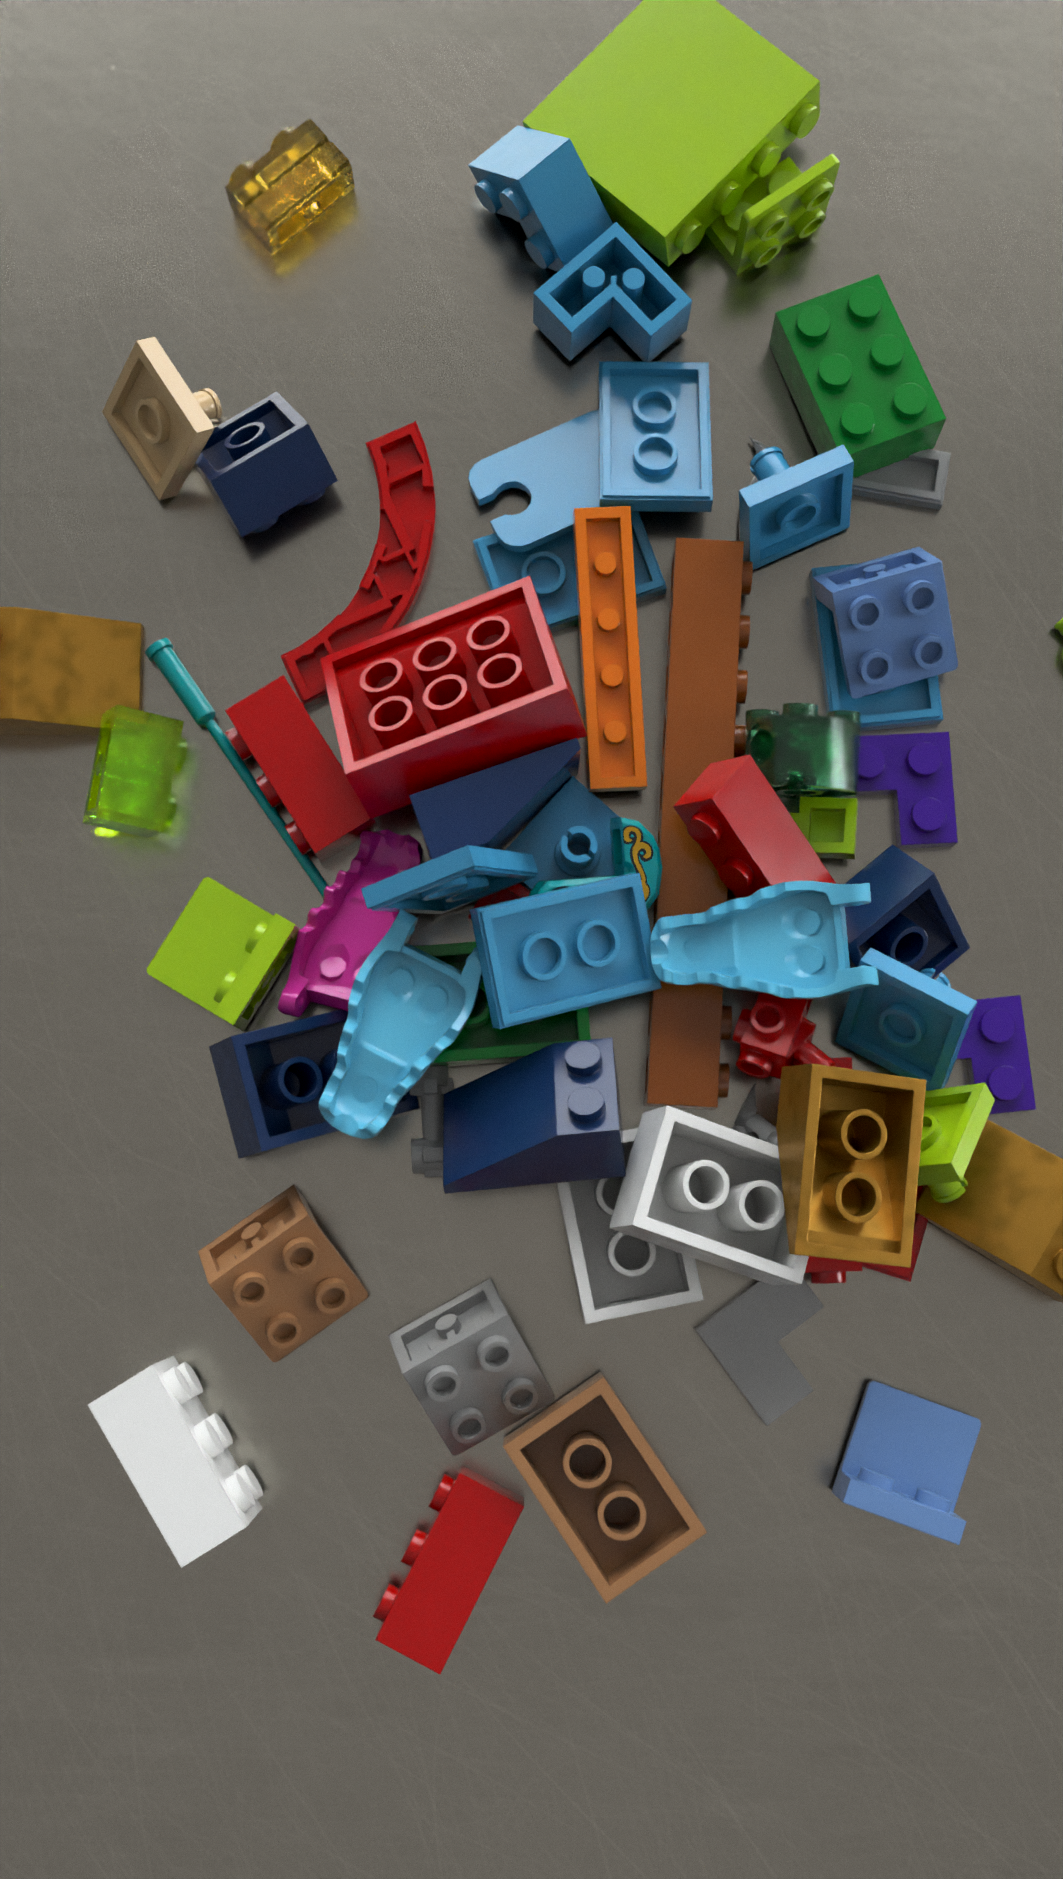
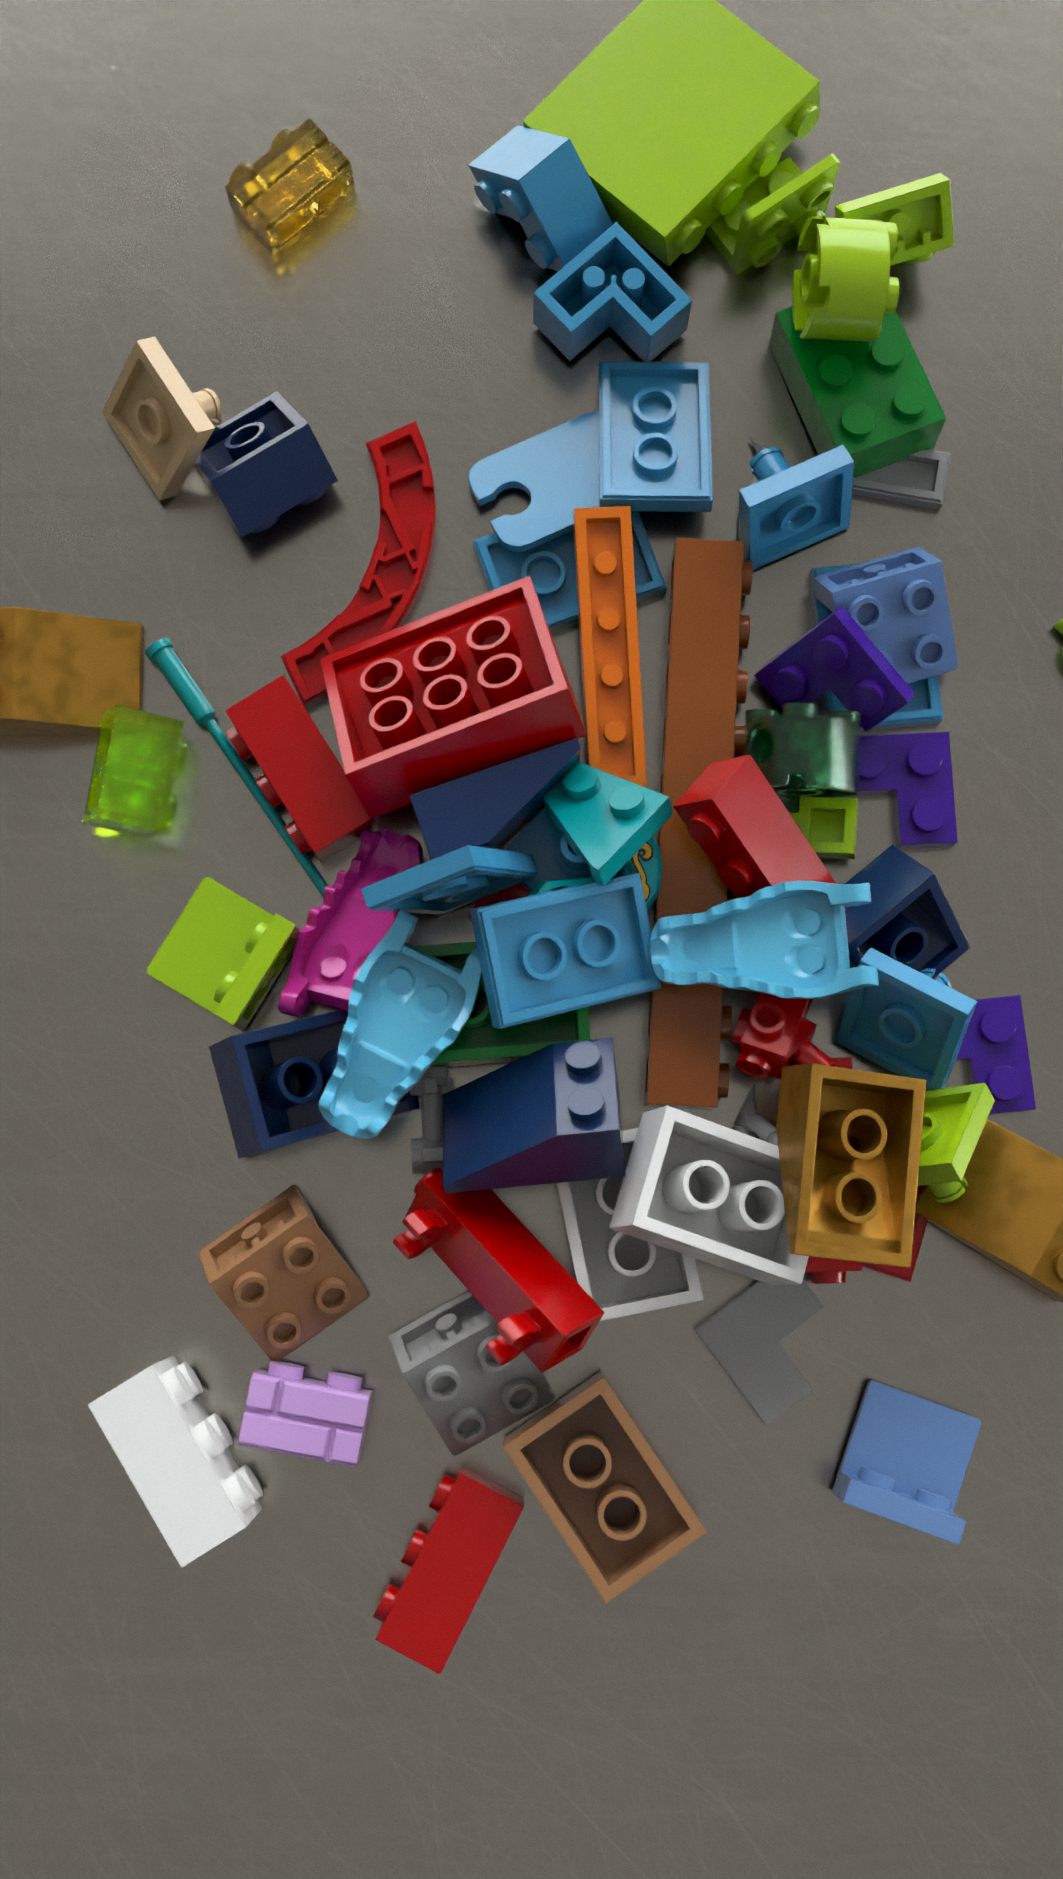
none -> lavender brick [238,1361,374,1468]
none -> red brick [393,1168,605,1373]
none -> teal wing [543,762,673,887]
none -> dark purple plate [754,606,915,732]
none -> lime brick [792,217,899,342]
none -> lime bracket [835,173,955,266]

